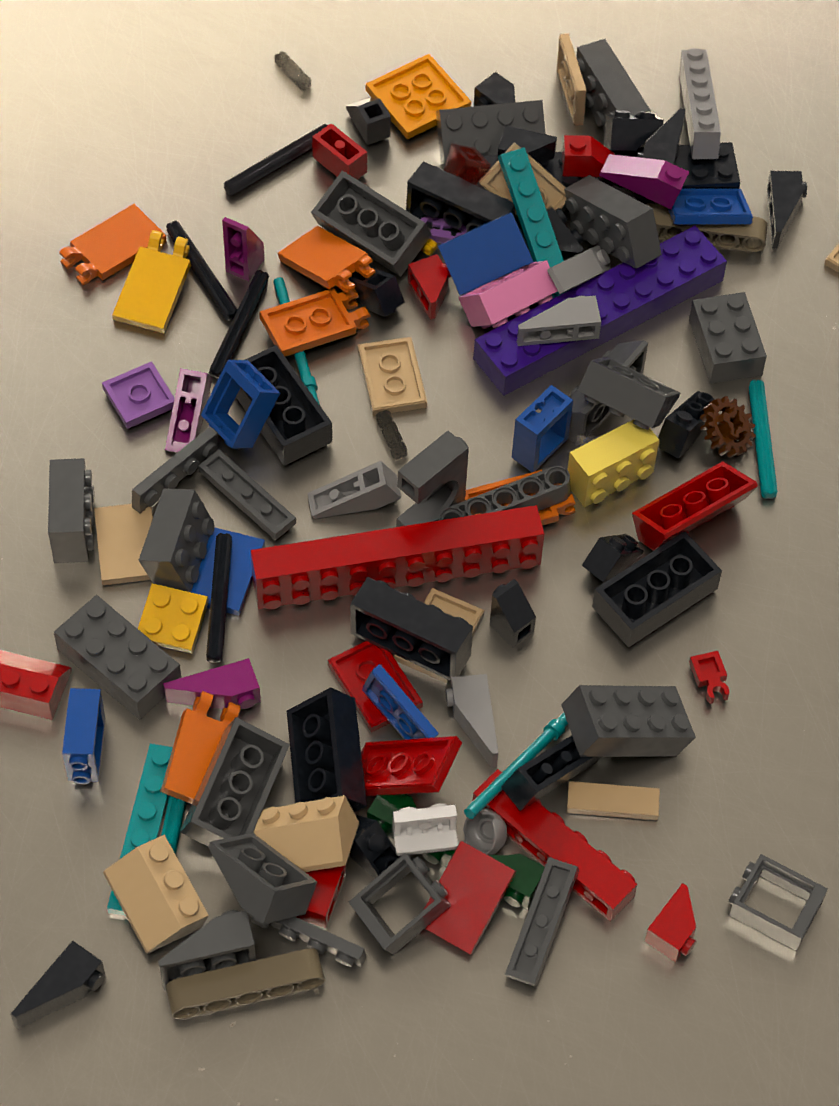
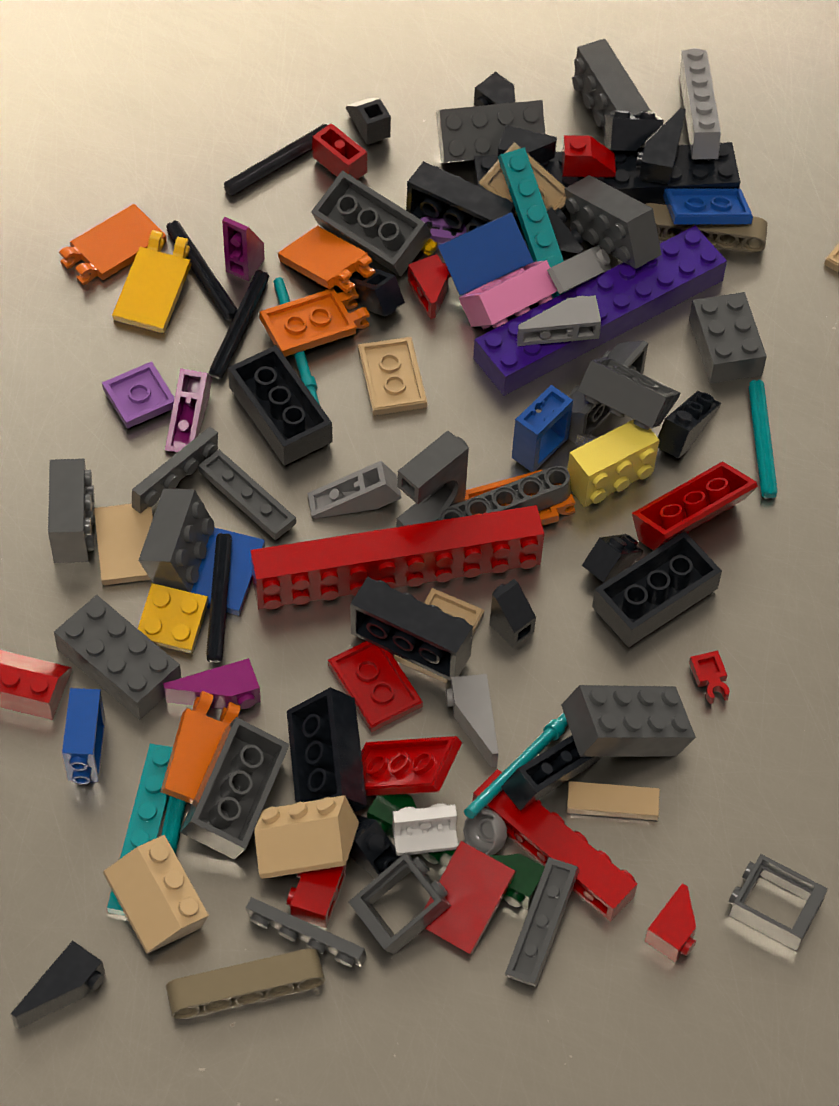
dark grey slope [158,910,256,991] -> none
blue window [201,360,280,449] -> none
dark grey slope [208,833,317,924] -> none
clear smoke axle [274,51,312,91] -> none
blue tile [362,664,439,740] -> none
light orange plate [366,54,472,140] -> none
clear smoke axle [376,410,408,460] -> none
clear red slope [444,143,491,185] -> none
tan tile [557,33,586,126] -> none
magenta slope [599,154,689,209] -> none
reddish brown gear [700,396,756,458] -> none
black slope [767,171,807,249] -> none

